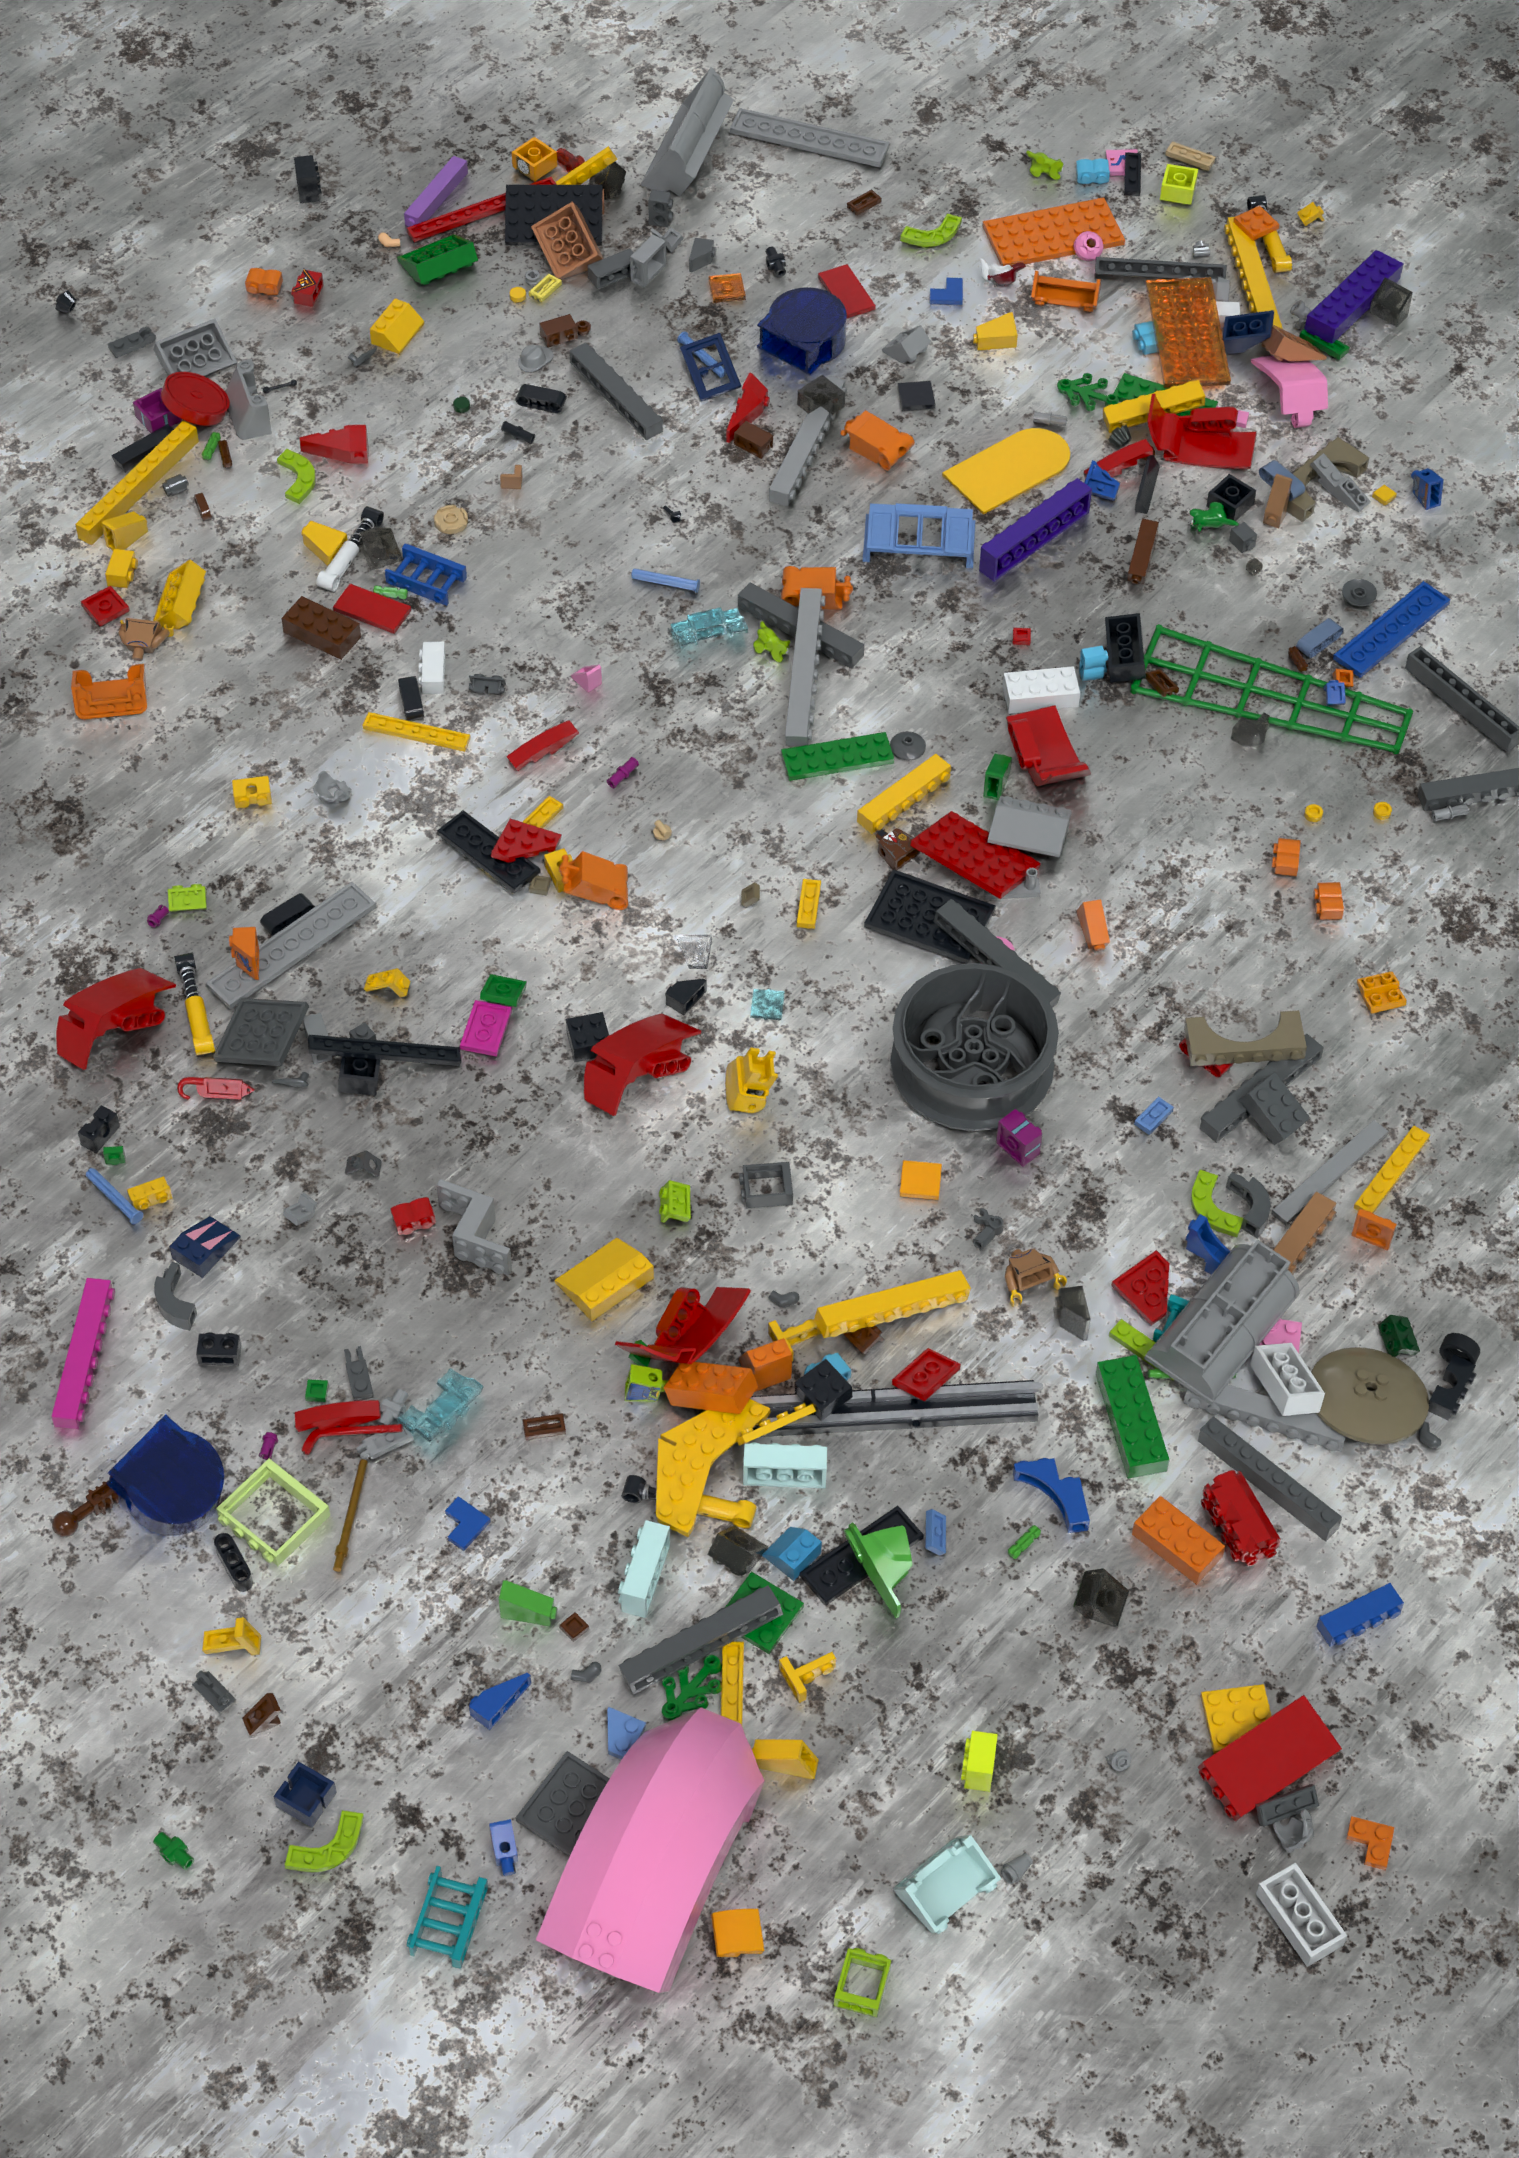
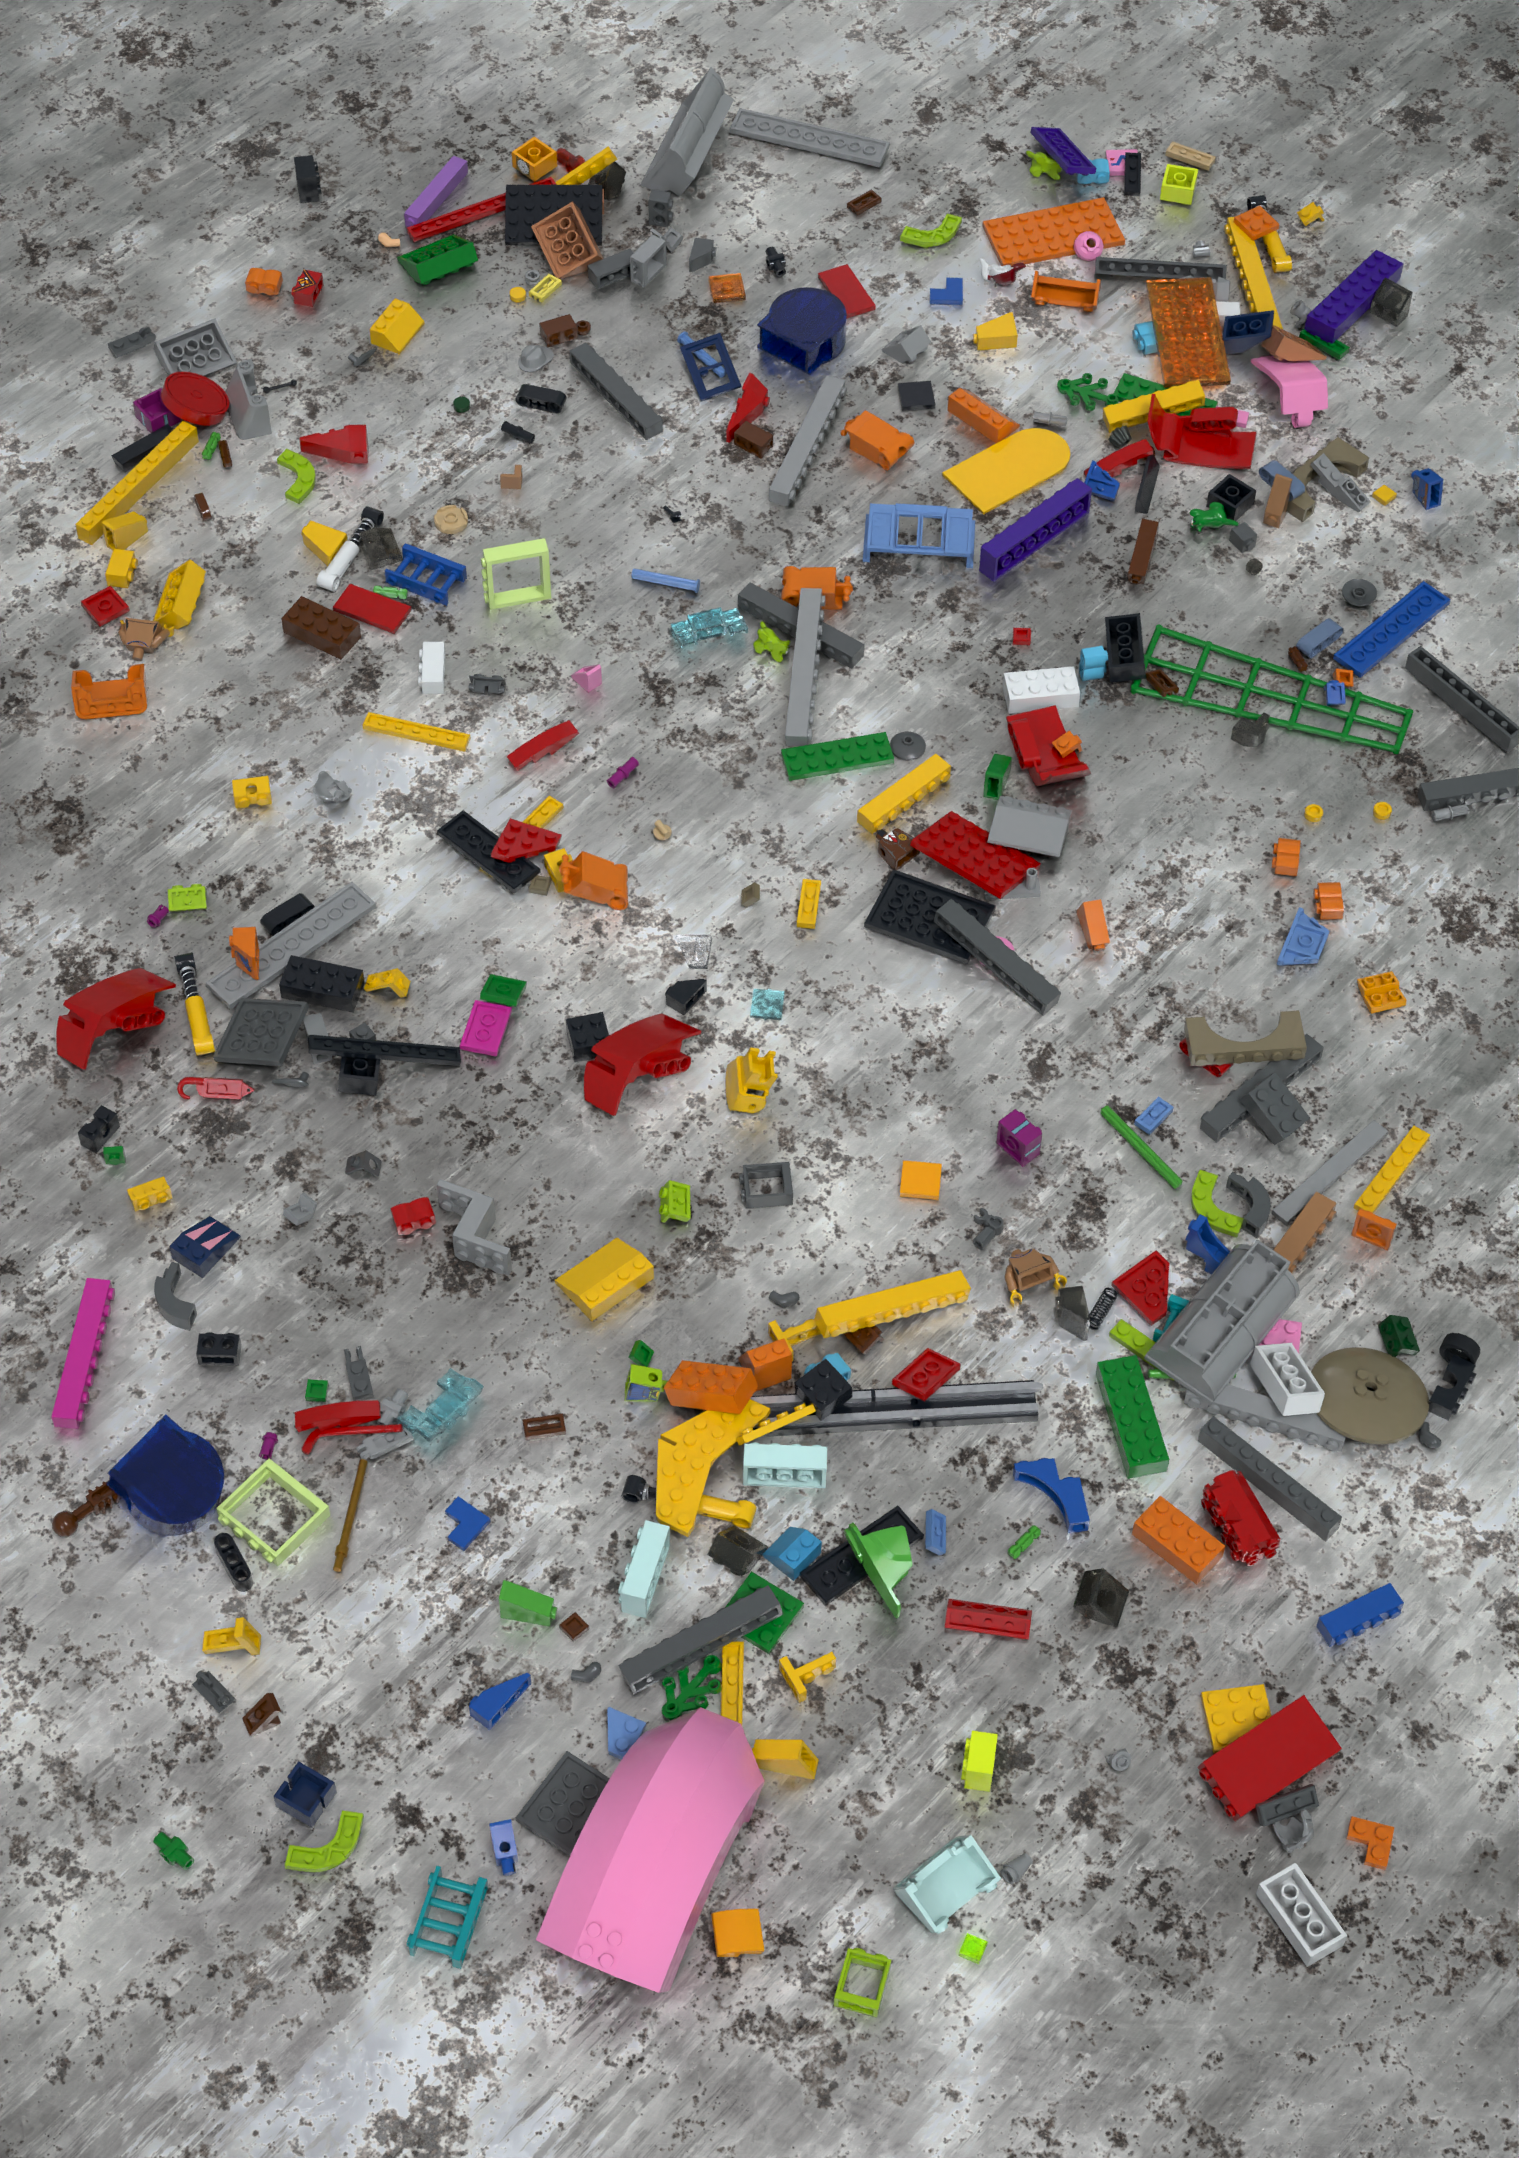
black piece [55,290,77,314] -> none
medium blue axle [86,1168,144,1224] -> none
dark grey brick [162,474,189,496] -> none
black beam [398,676,424,721] -> none
red beam [614,1287,751,1364] -> none
clear smoke brick [797,375,845,415] -> none
dark grey wheel [890,963,1059,1131] -> none
none -> black brick [279,955,365,1013]
none -> yellowish green window [481,538,551,610]
none -> red fence [945,1599,1032,1640]
none -> orange slope [947,388,1020,443]
none -> clear neon green plate [959,1933,988,1964]
none -> dark purple plate [1030,127,1097,176]
none -> orange bracket [1052,730,1082,758]
none -> black piece [1085,1287,1118,1330]
none -> bright green axle [1101,1105,1183,1189]
none -> medium blue wing [1277,907,1330,965]

